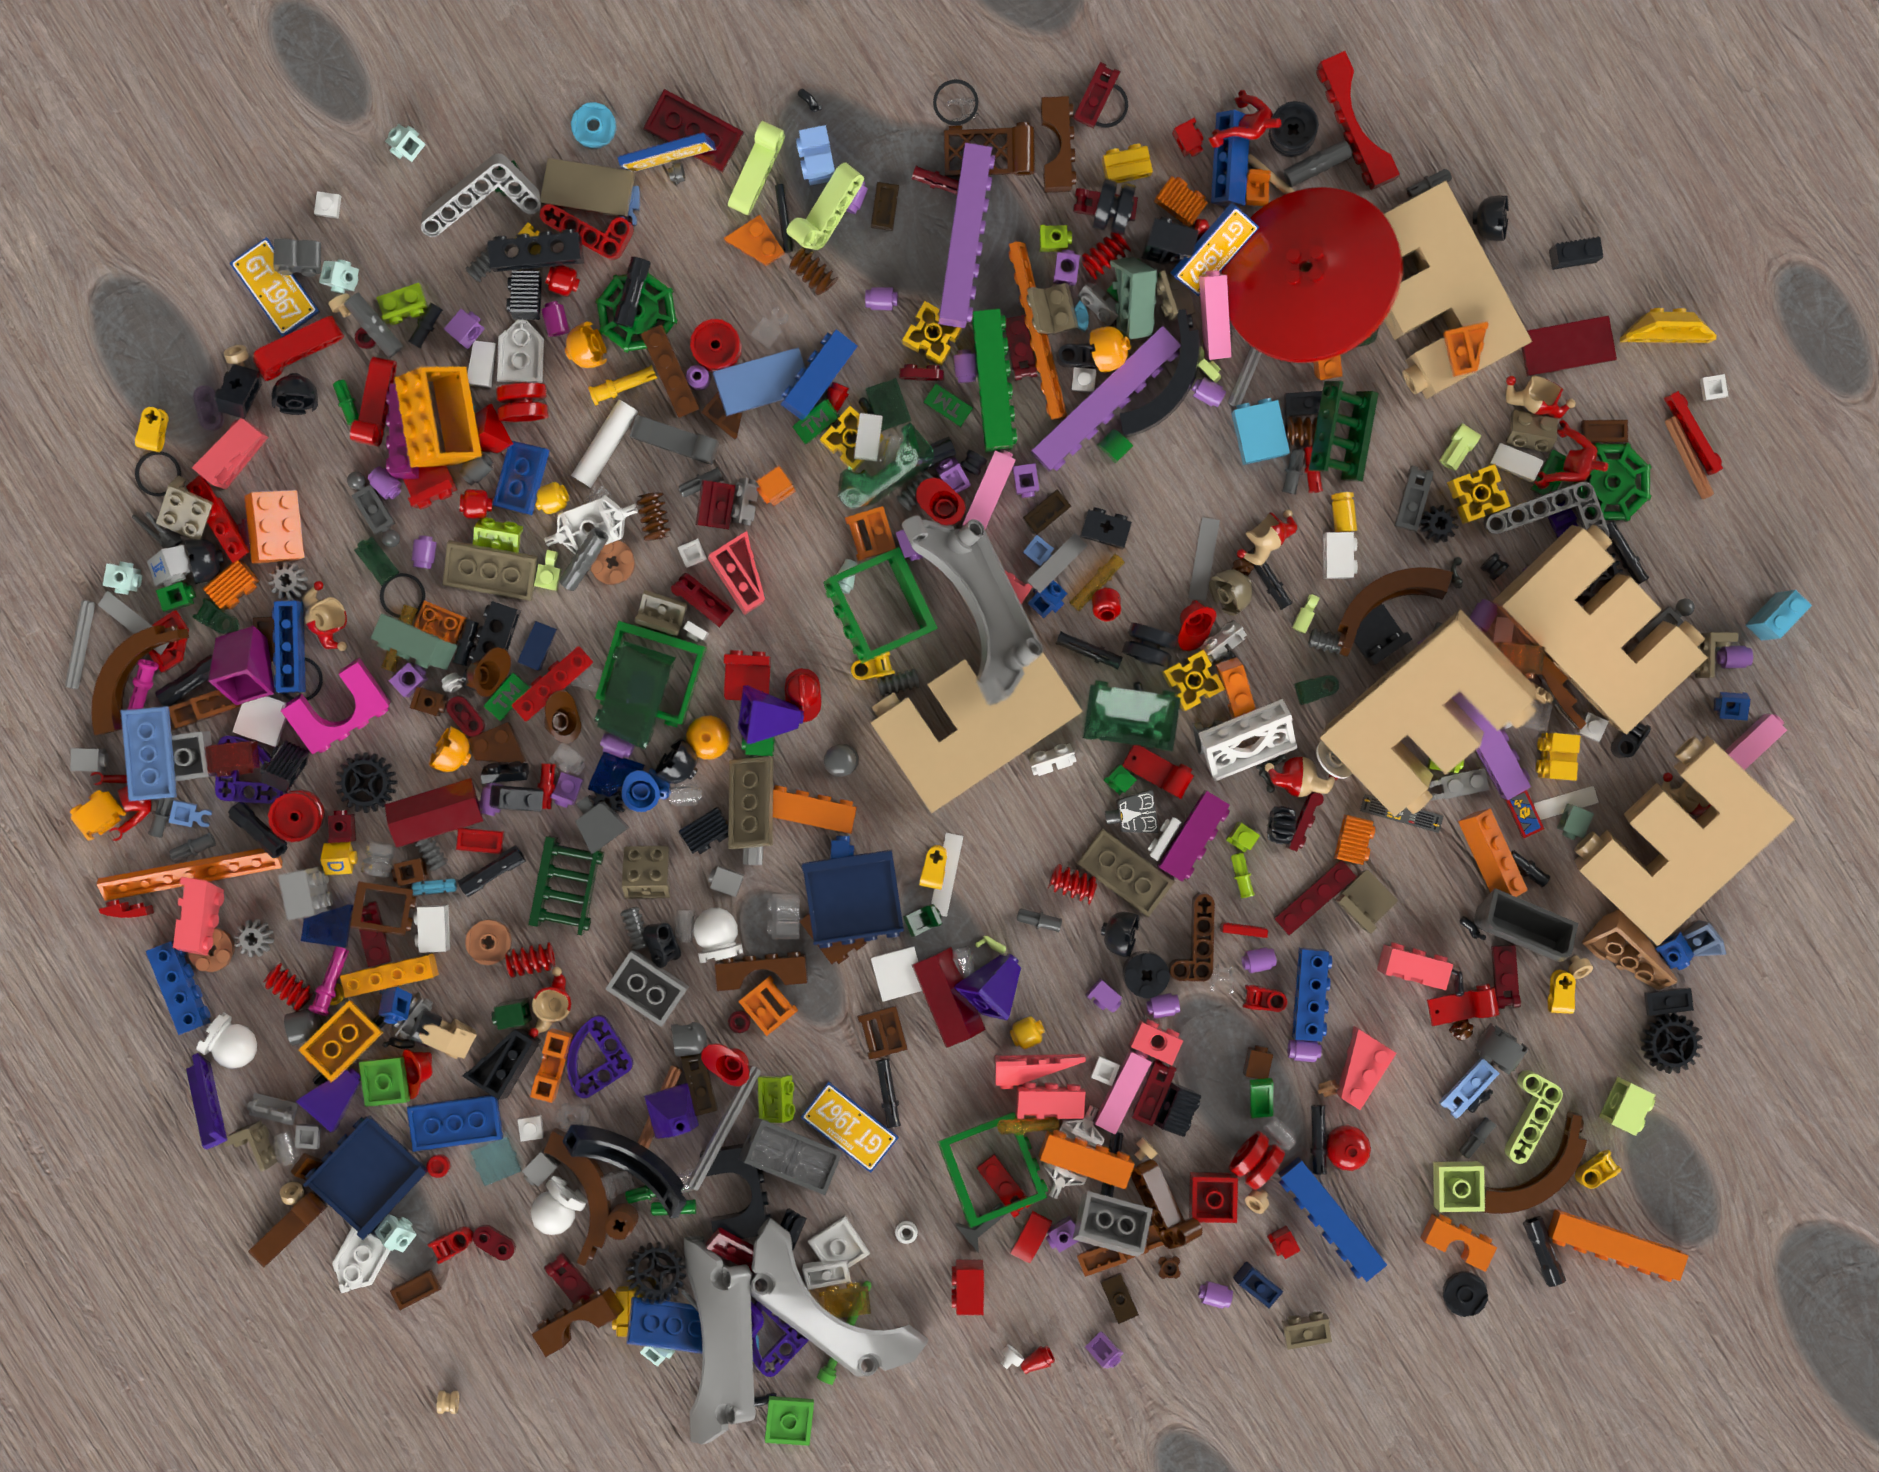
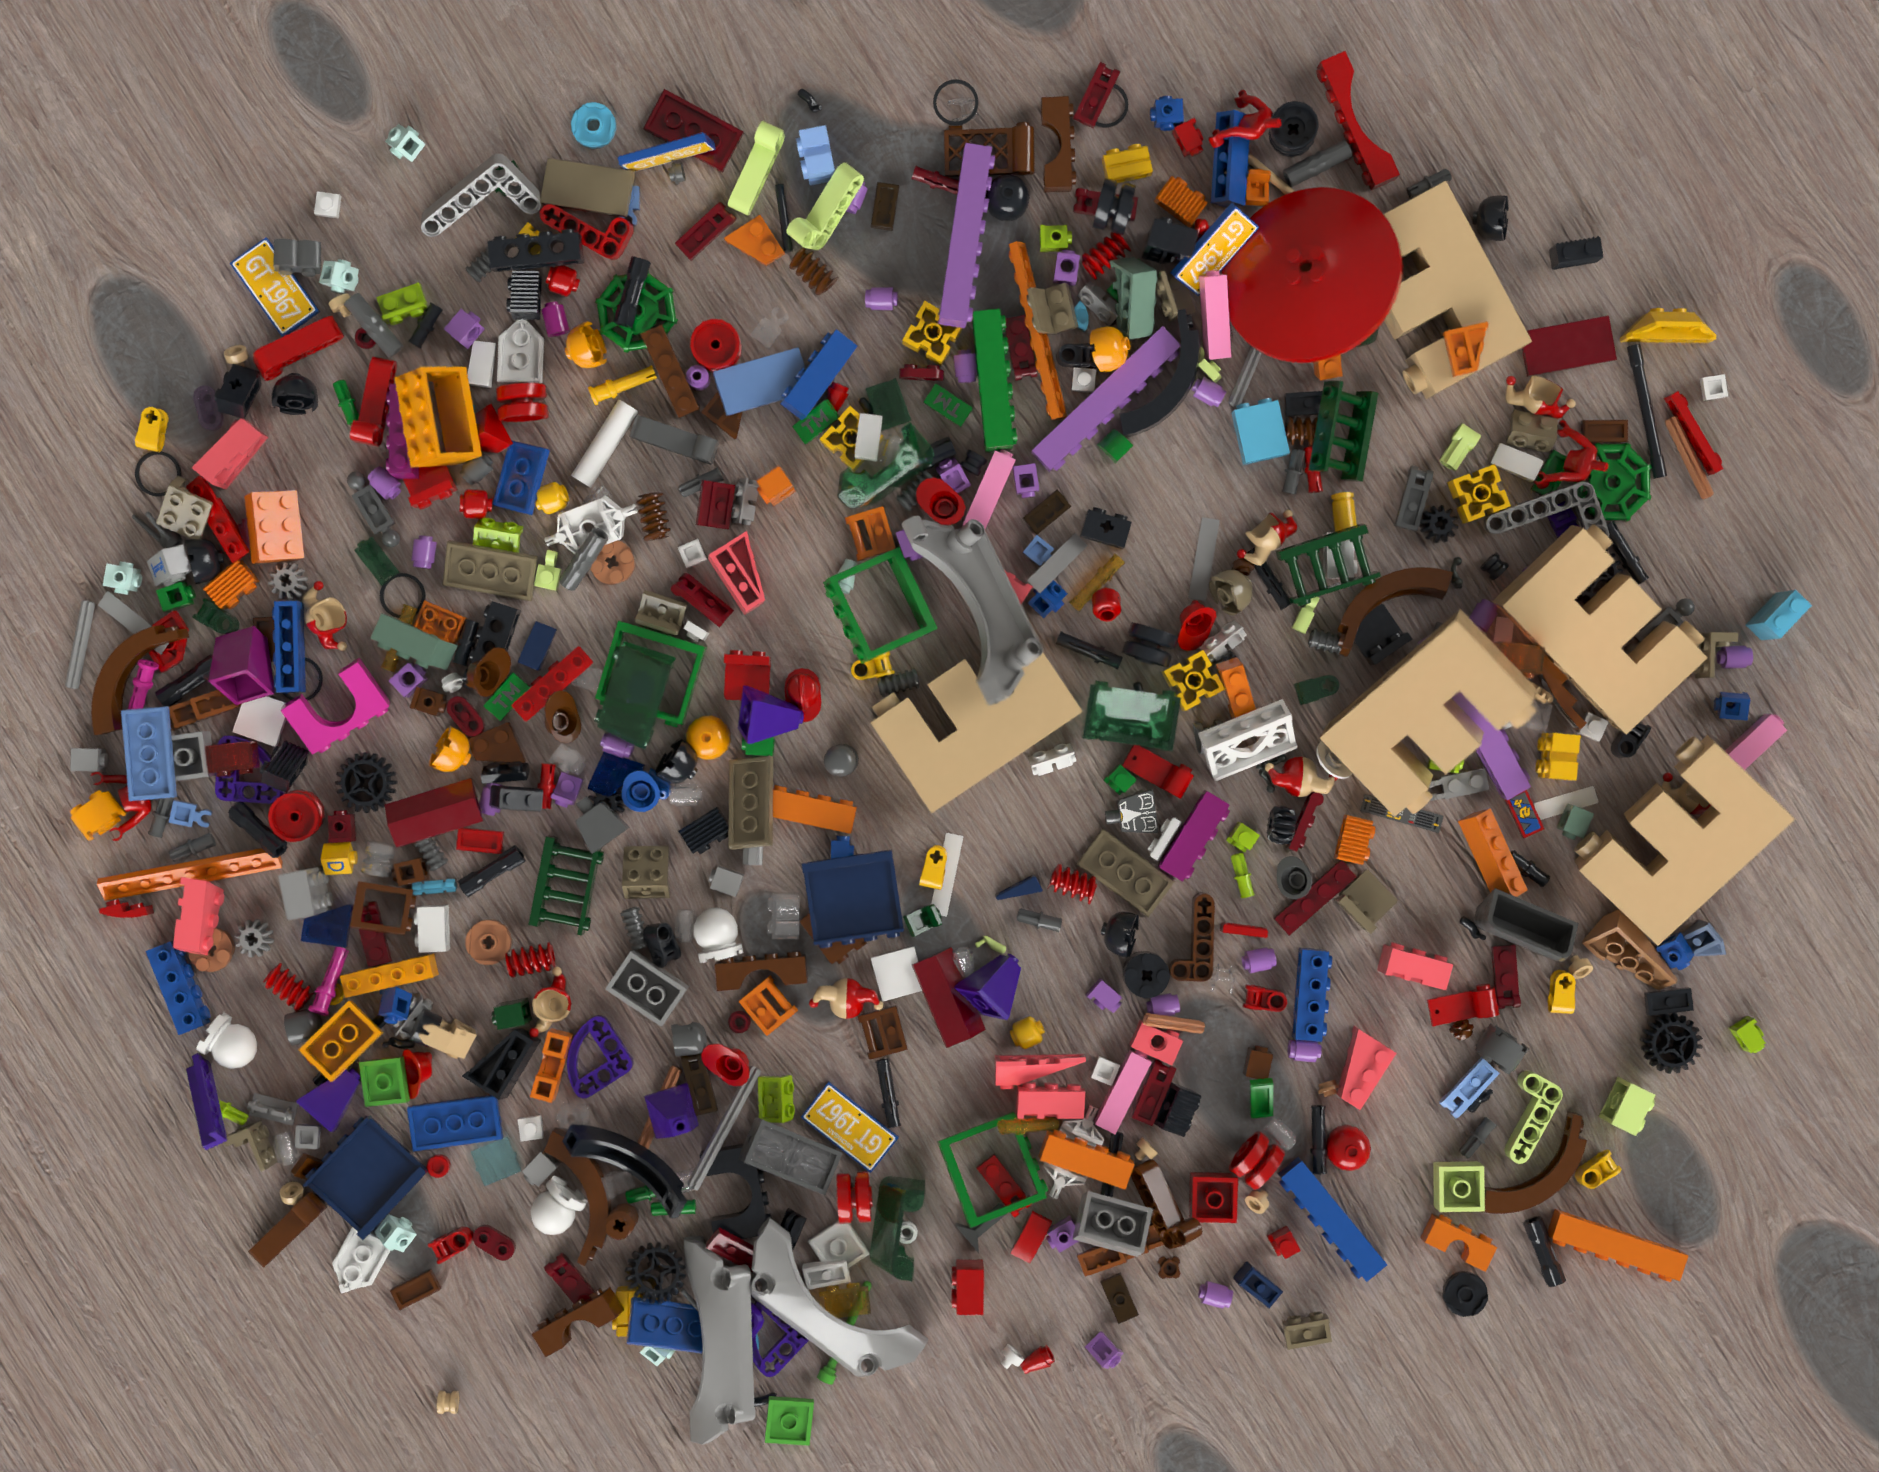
black piece [1451,969,1464,997] -> none
none -> lime axle [219,1100,249,1125]
none -> dark red plate [675,202,737,261]
none -> piece [809,978,883,1019]
none -> red wheel [837,1171,873,1224]
none -> clear green windscreen [870,1176,925,1282]
none -> black cylinder [985,174,1030,221]
none -> dark blue slope [995,875,1043,900]
none -> nougat axle [1143,1013,1205,1034]
none -> blue brick [1150,96,1184,131]
none -> dark green fence [1275,523,1381,606]
none -> dark grey piece [1277,856,1312,899]
none -> black piece [1627,344,1667,479]
none -> lime brick [1729,1016,1766,1053]

